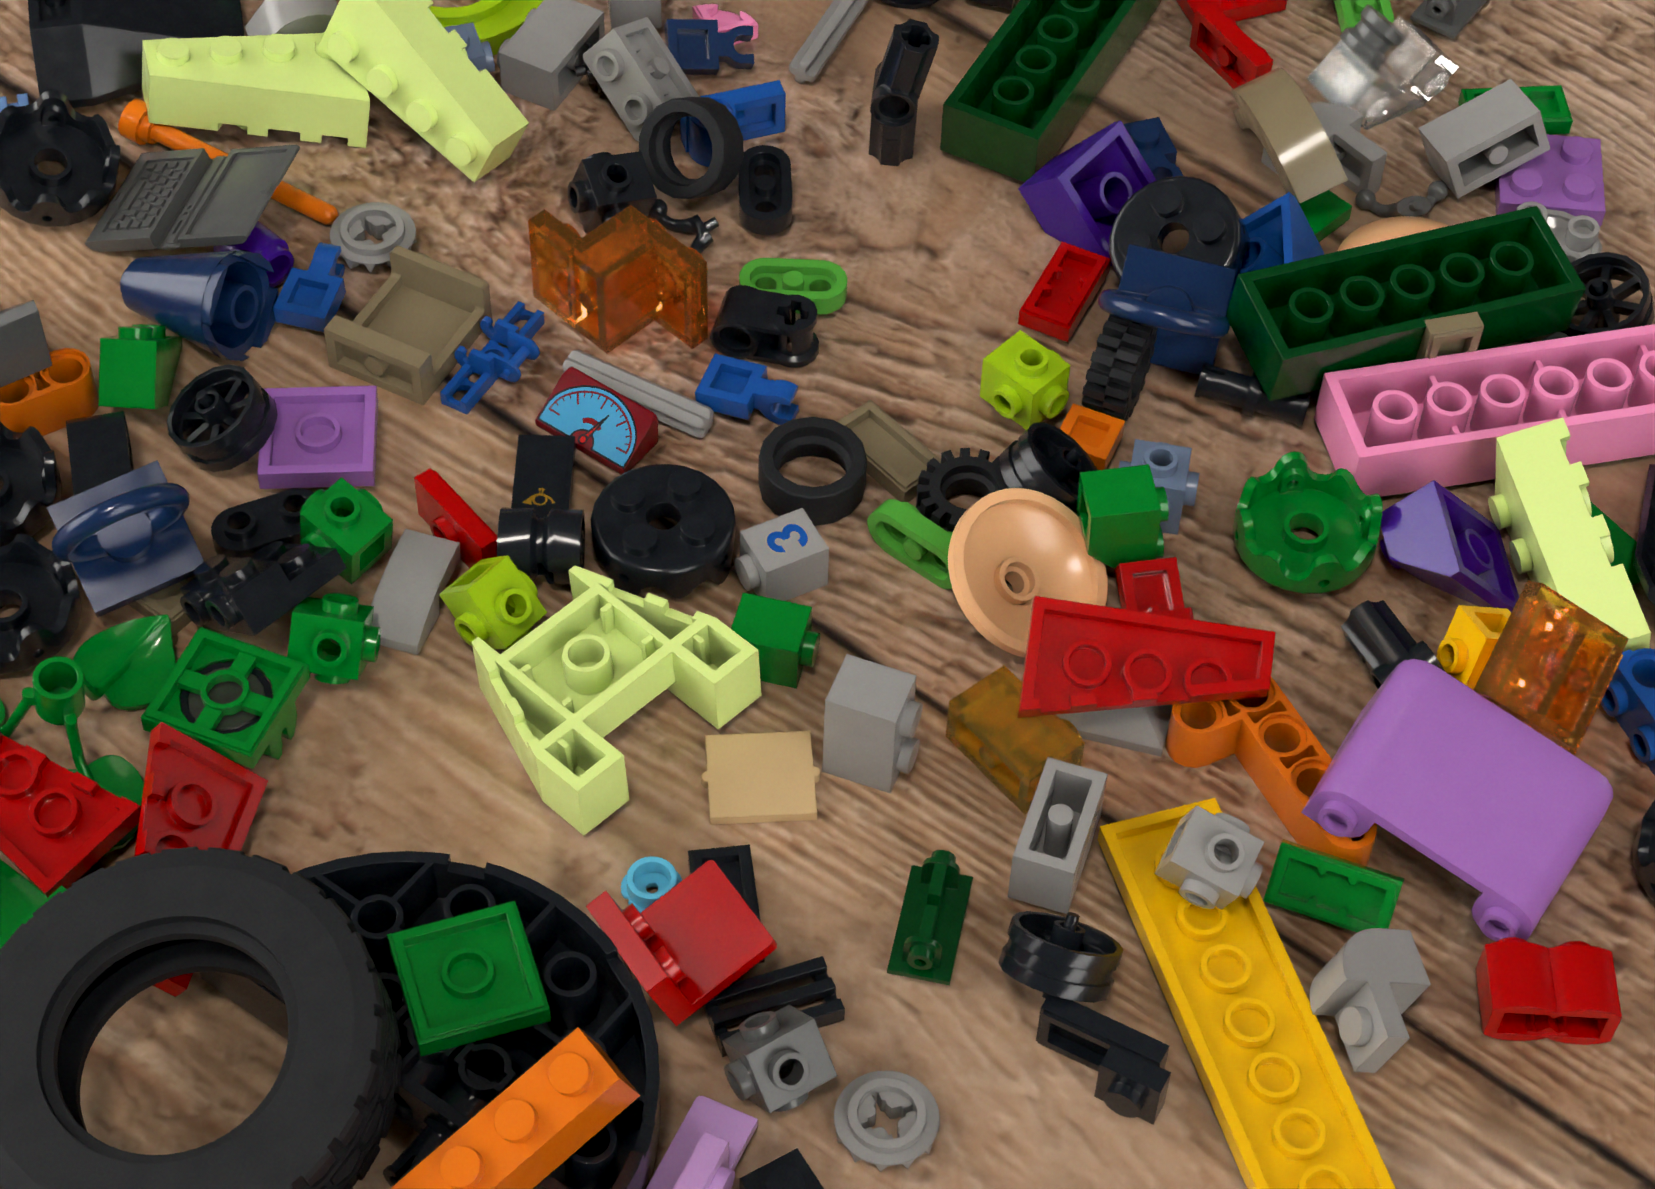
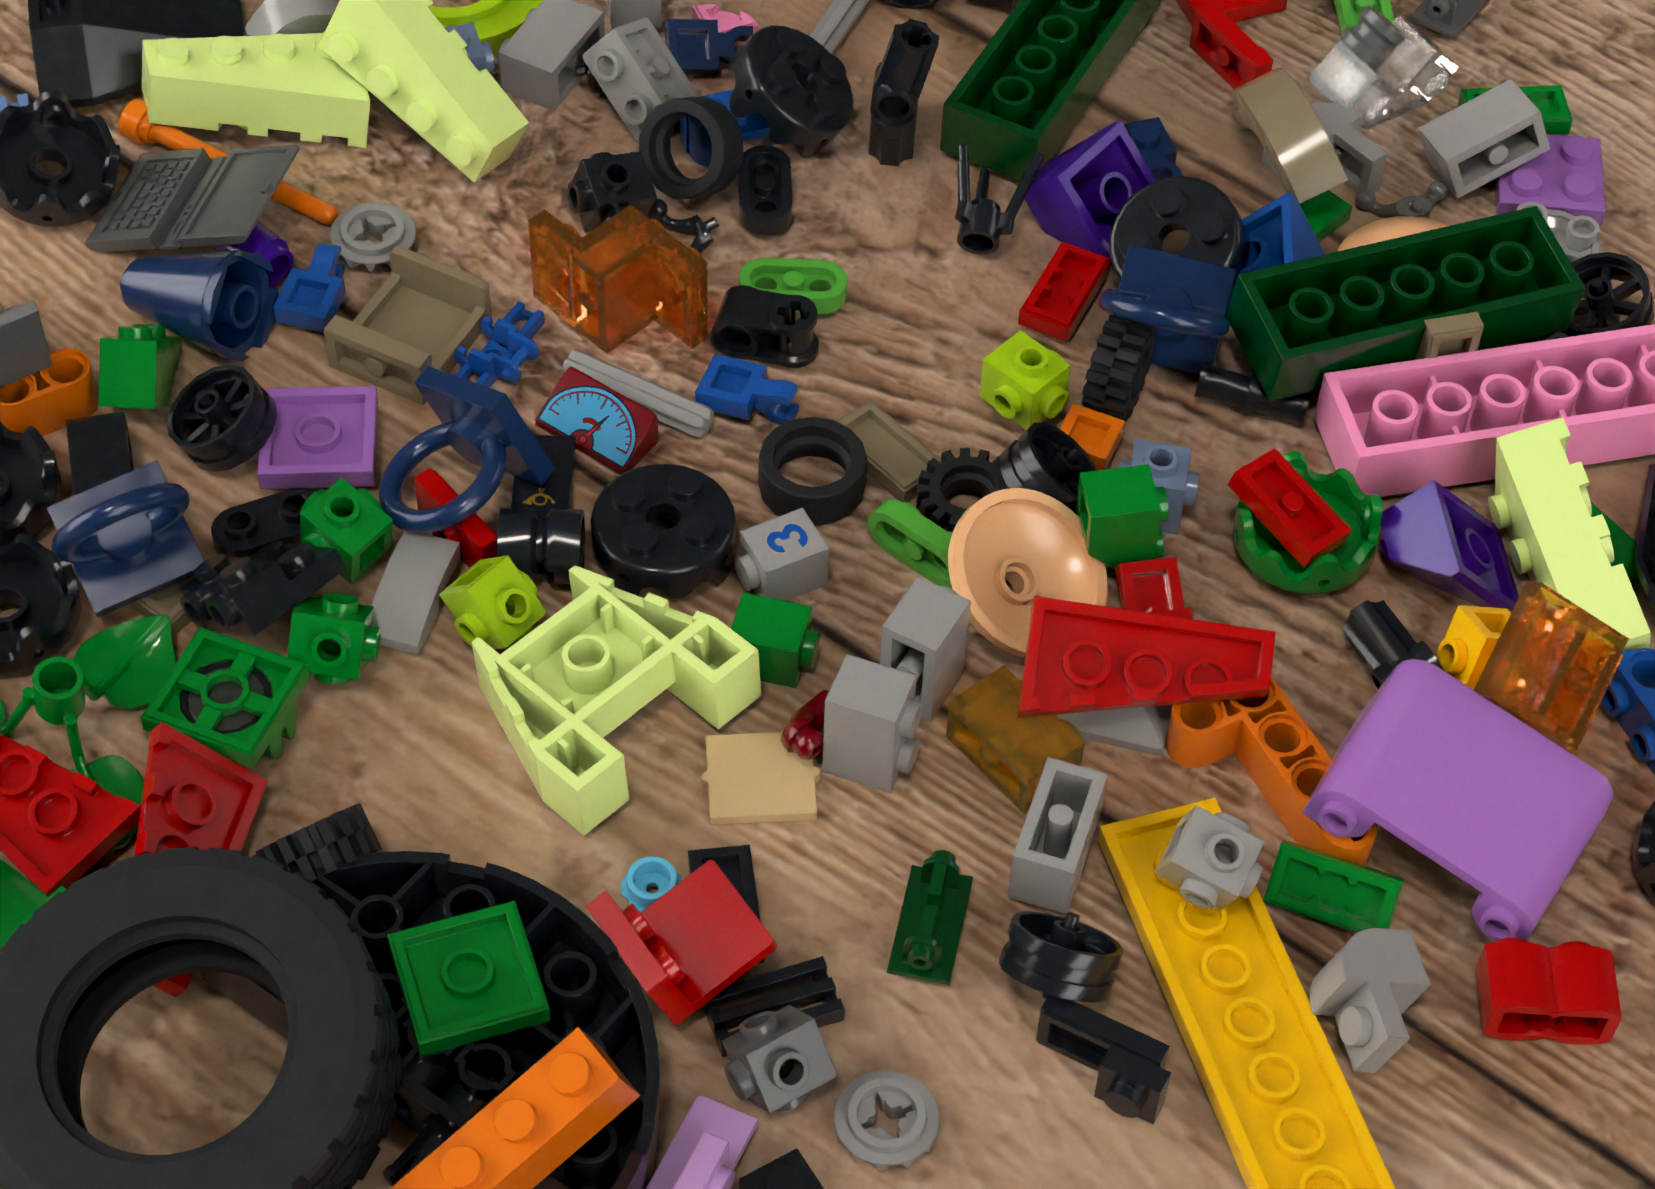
none -> black tyre [255,803,382,881]
none -> dark blue tile [379,366,555,533]
none -> black plate [728,25,854,158]
none -> dark red arm [781,690,829,760]
none -> light grey brick [880,576,971,723]
none -> black plant [955,143,1044,255]
none -> red plate [1228,448,1352,568]

